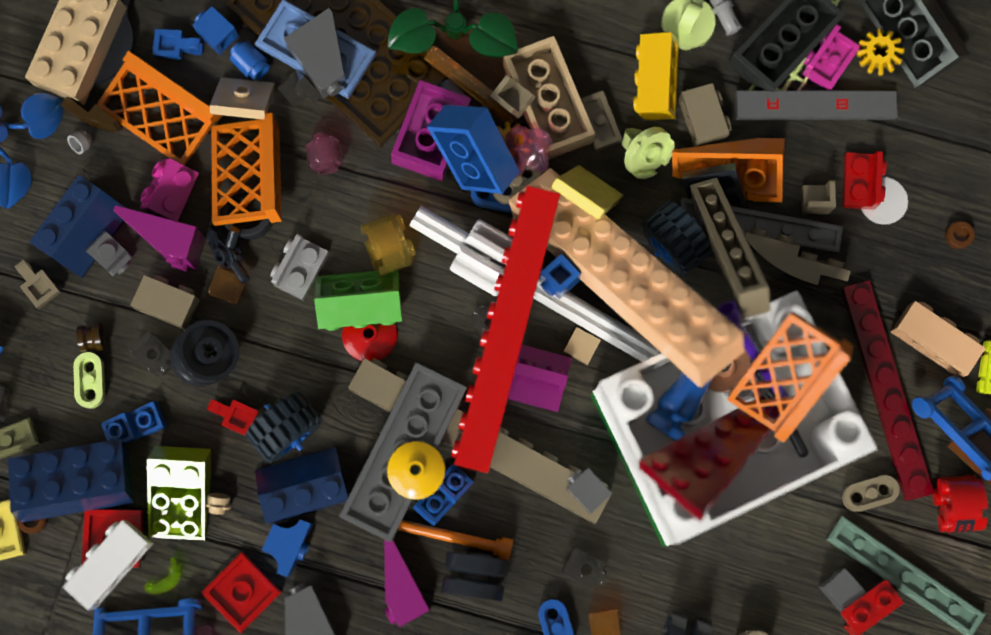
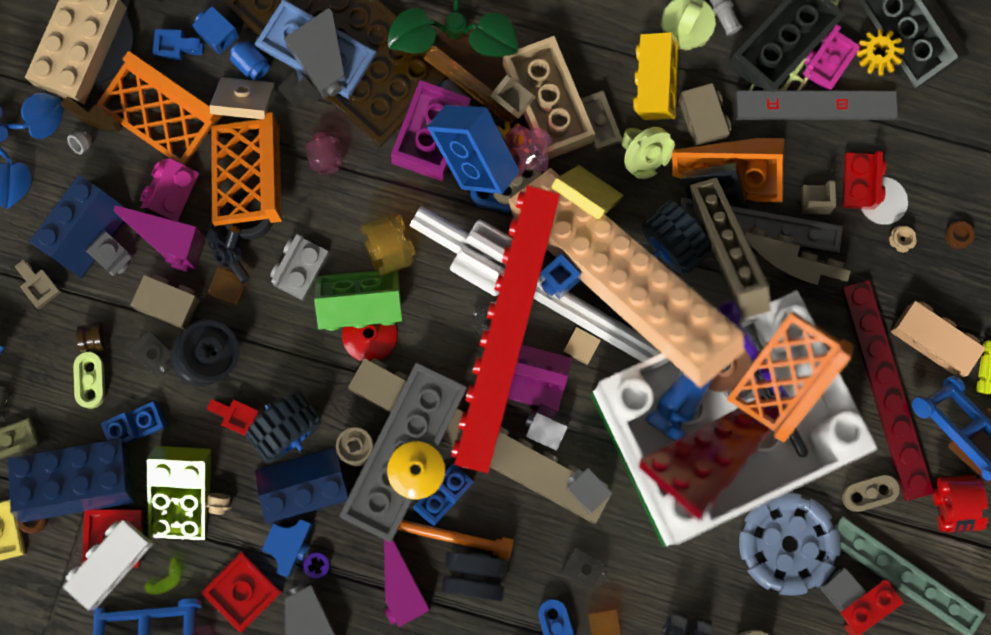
none -> dark purple bush [303,552,330,578]
none -> dark tan wheel [336,427,375,467]
none -> brick [525,404,571,451]
none -> sand blue plate [739,493,841,596]
none -> tan plate [889,226,916,252]

